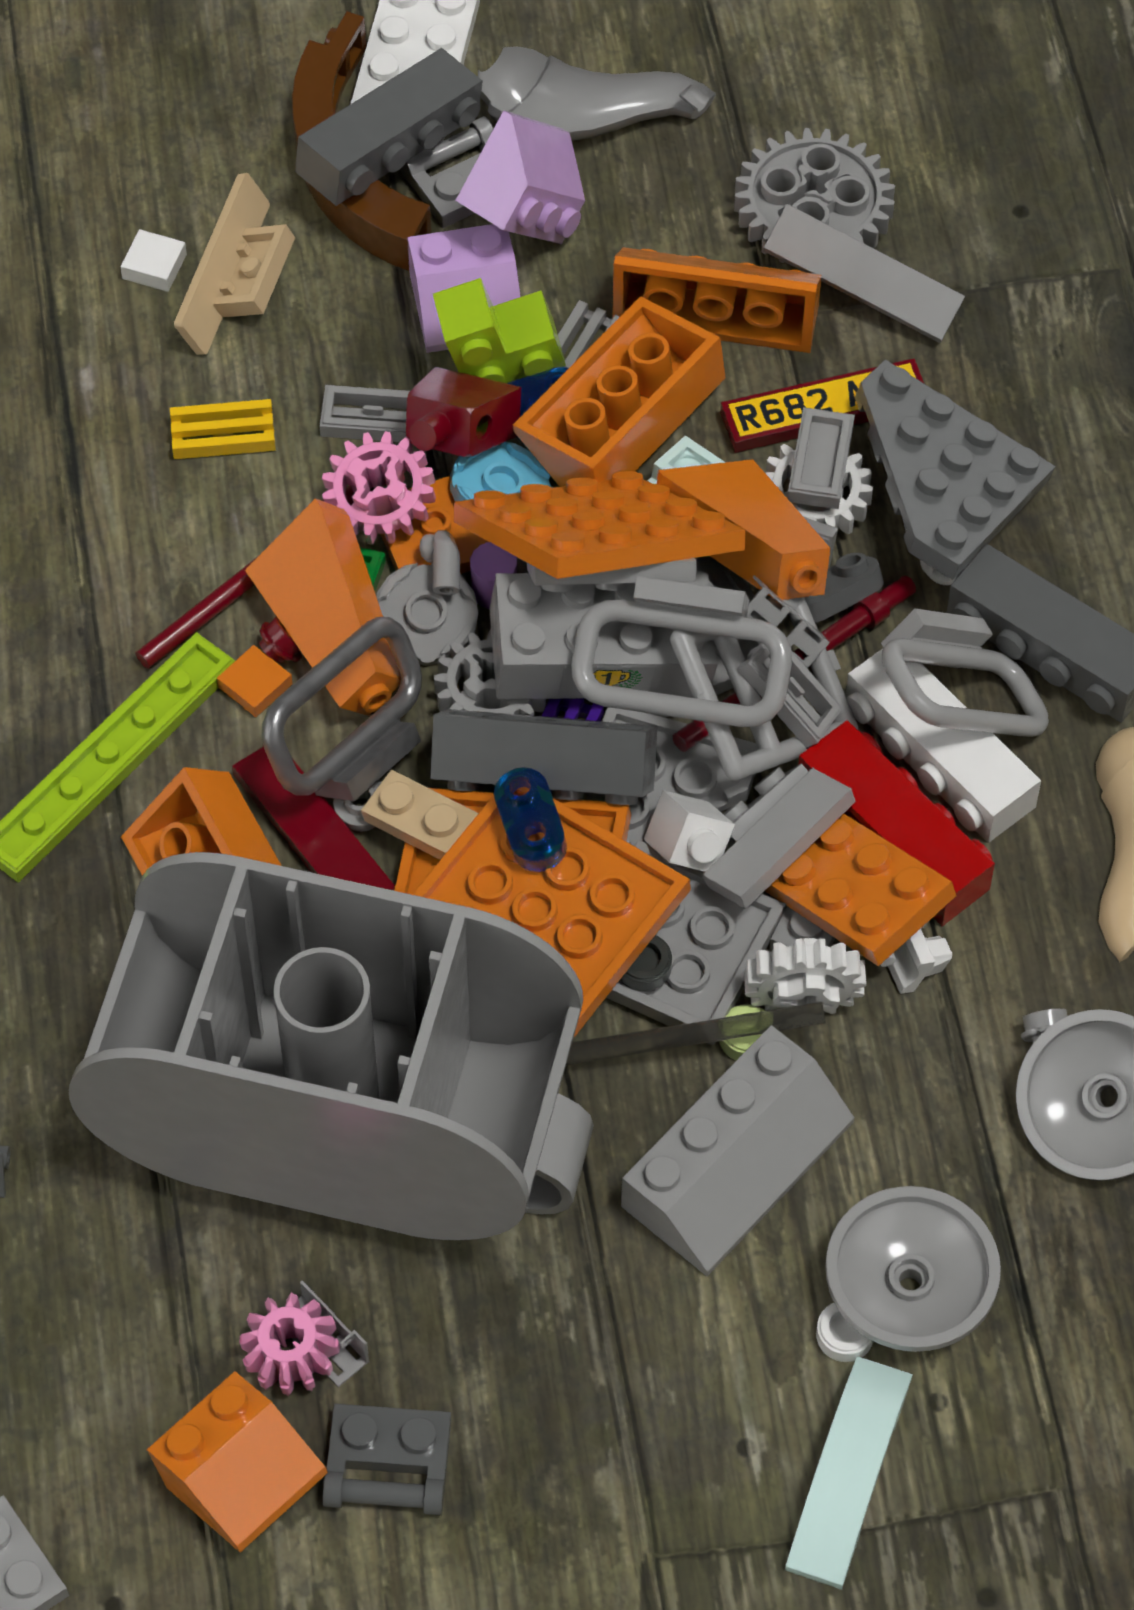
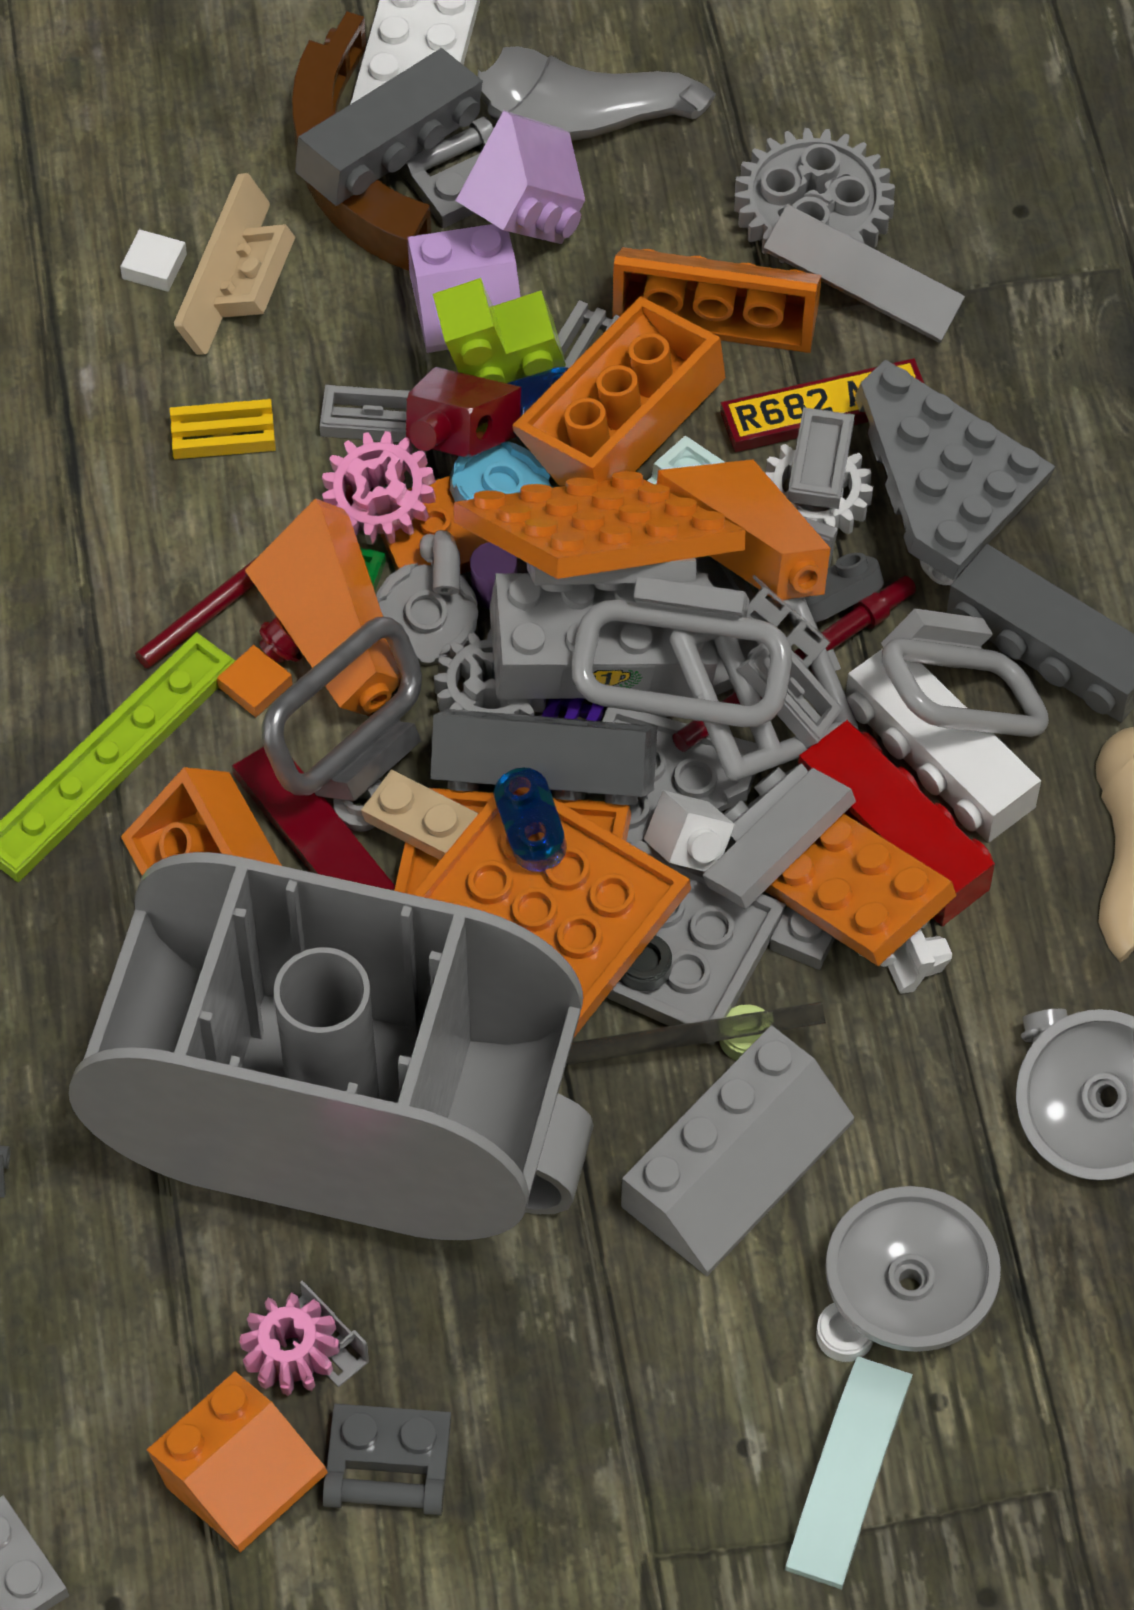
white gear [744,938,866,1018] -> none

